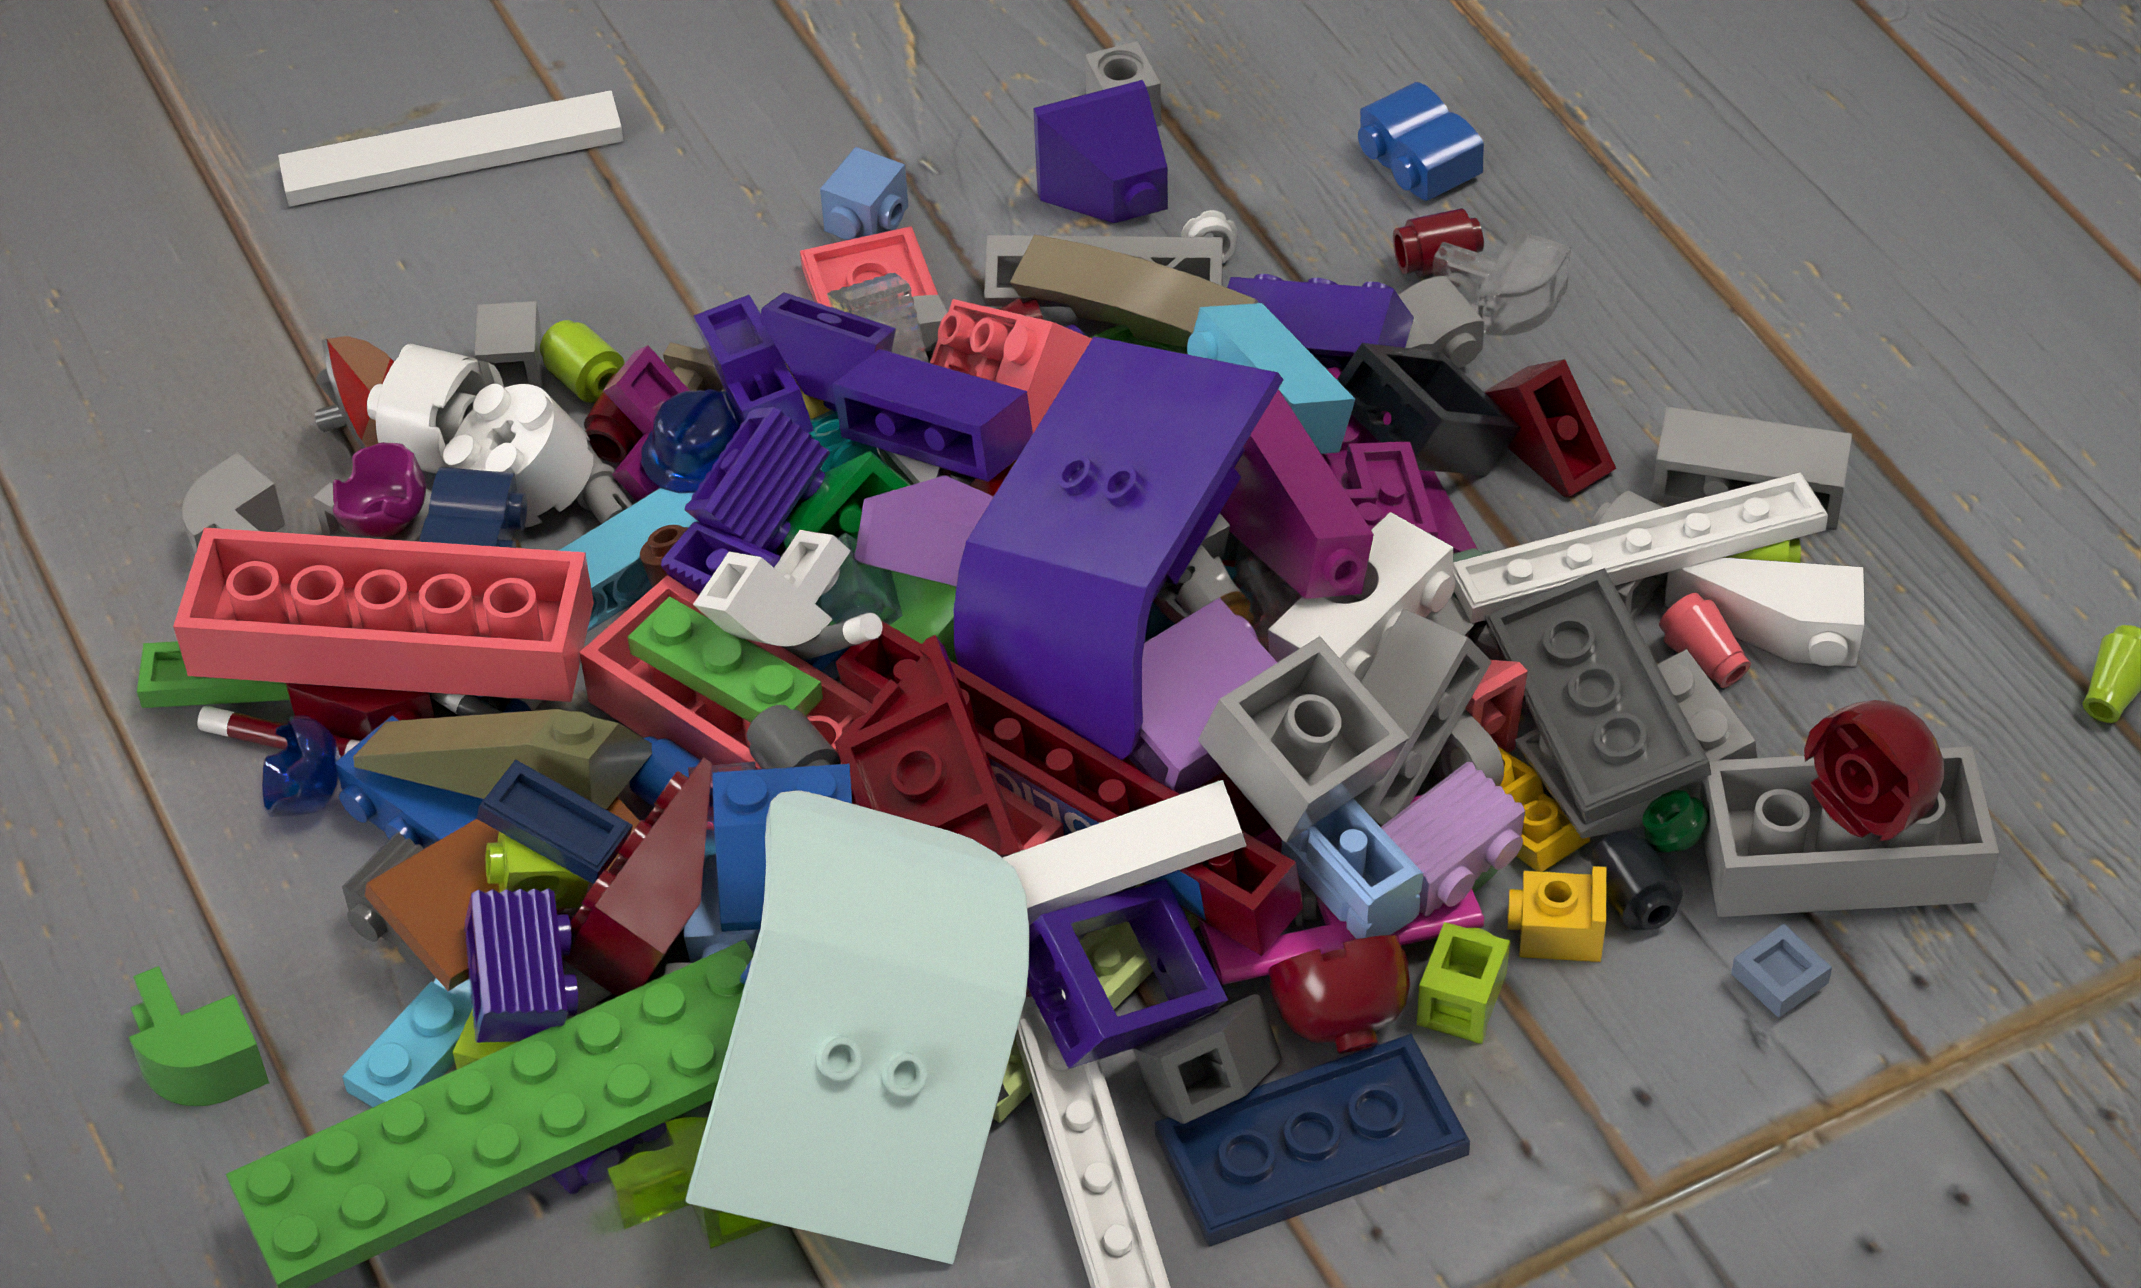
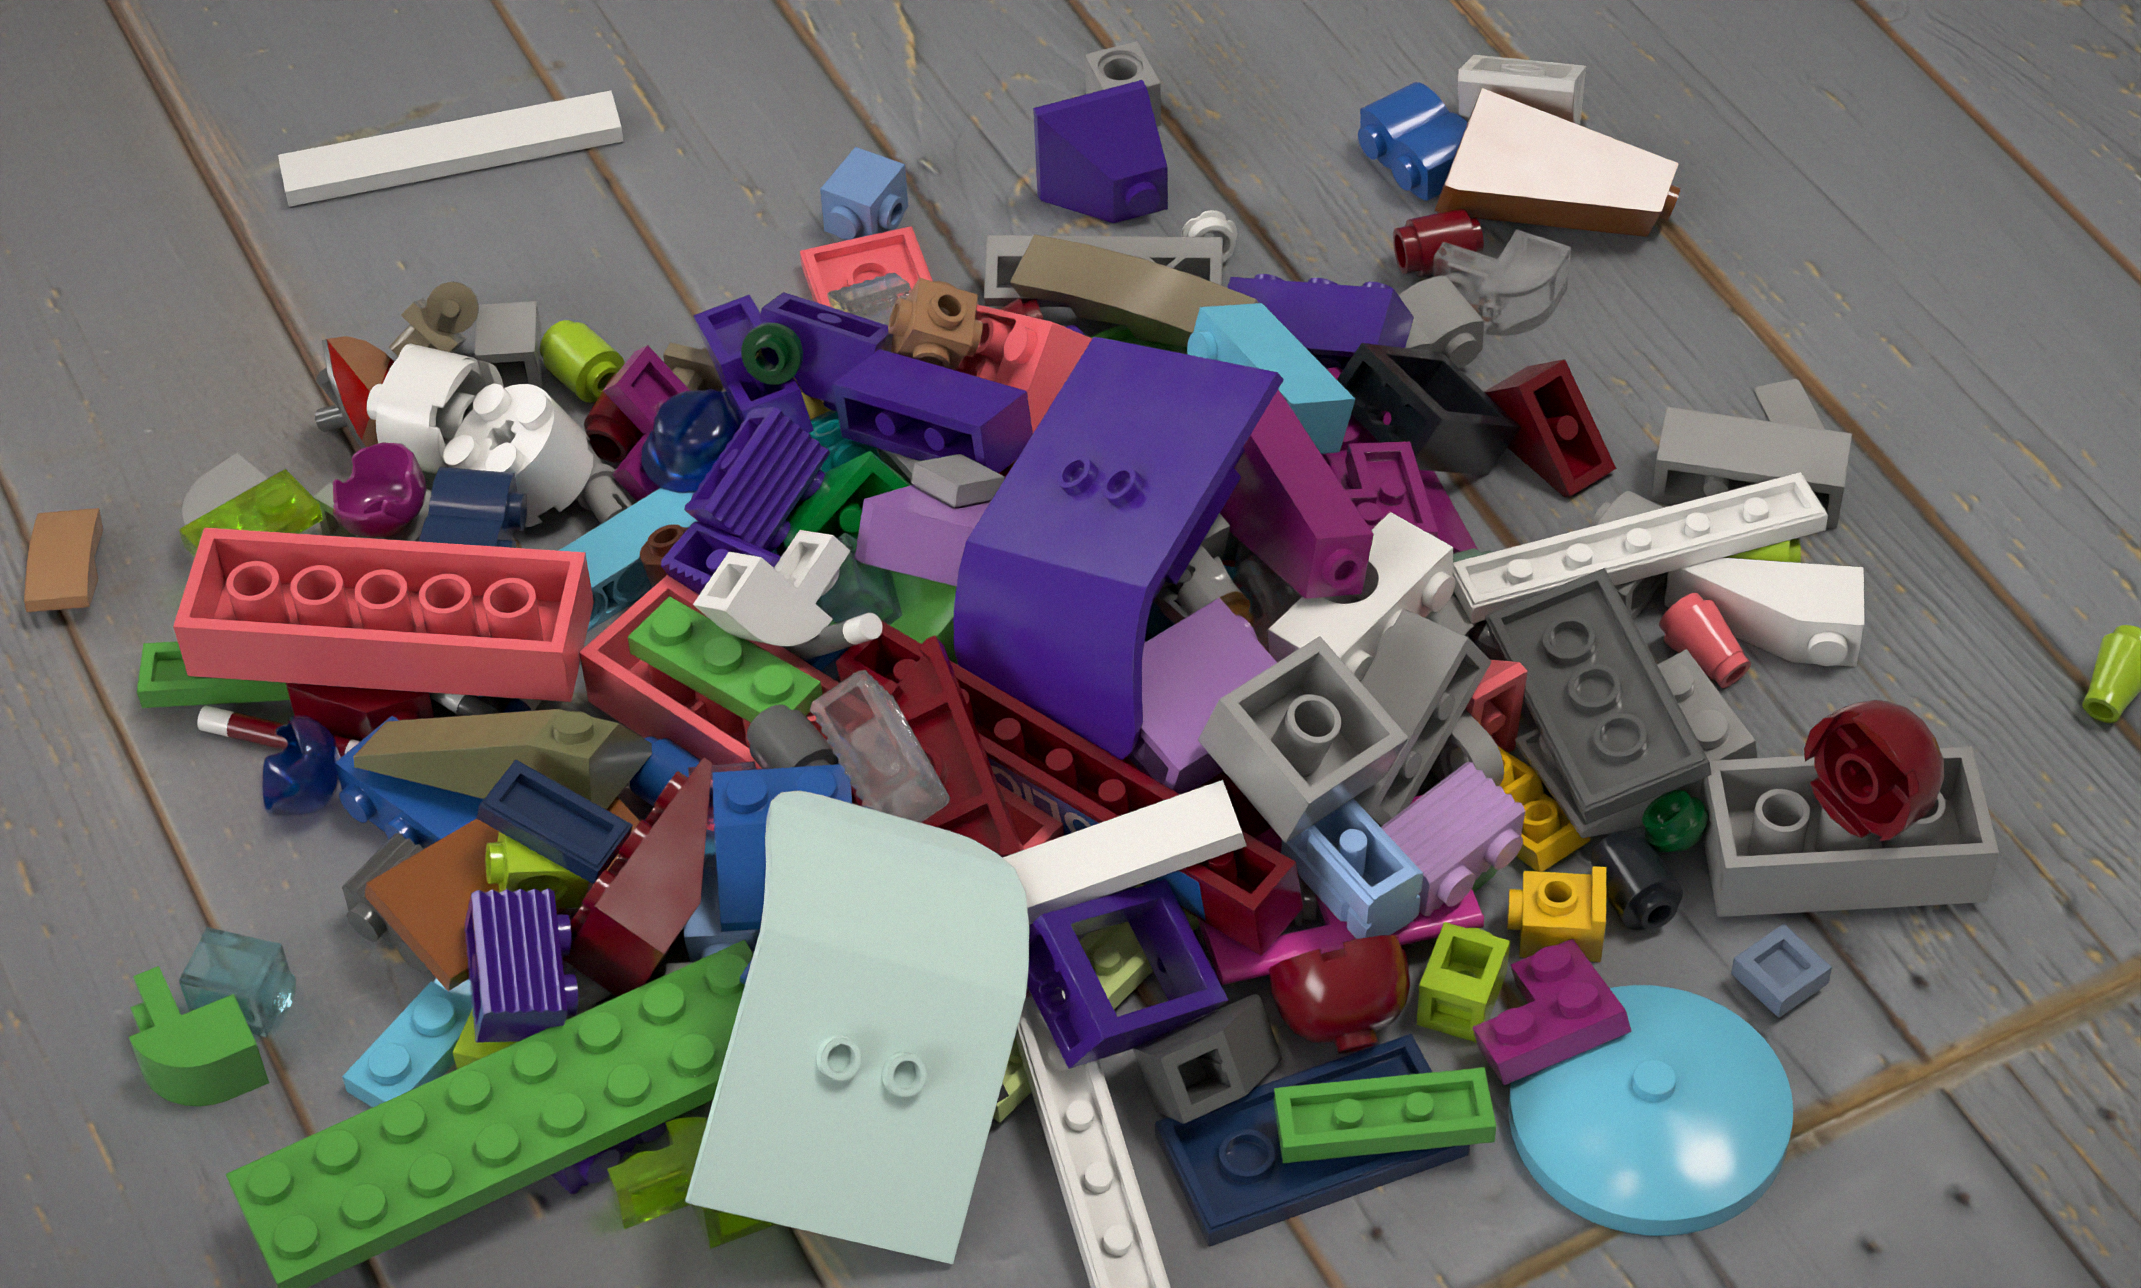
none -> medium nougat slope [24,508,103,612]
none -> clear neon green plate [179,468,323,558]
none -> clear light blue brick [179,927,296,1037]
none -> dark tan hips [389,281,479,357]
none -> dark green plate [741,323,803,385]
none -> clear brick [810,670,951,823]
none -> medium nougat brick [888,278,983,370]
none -> light grey tile [911,454,1005,508]
none -> bright green plate [1274,1067,1496,1163]
none -> slope [1434,88,1681,237]
none -> white slope [1458,55,1586,125]
none -> magenta plate [1472,939,1632,1085]
none -> medium azure dish [1508,985,1793,1236]
none -> light grey sticker [1754,379,1825,430]

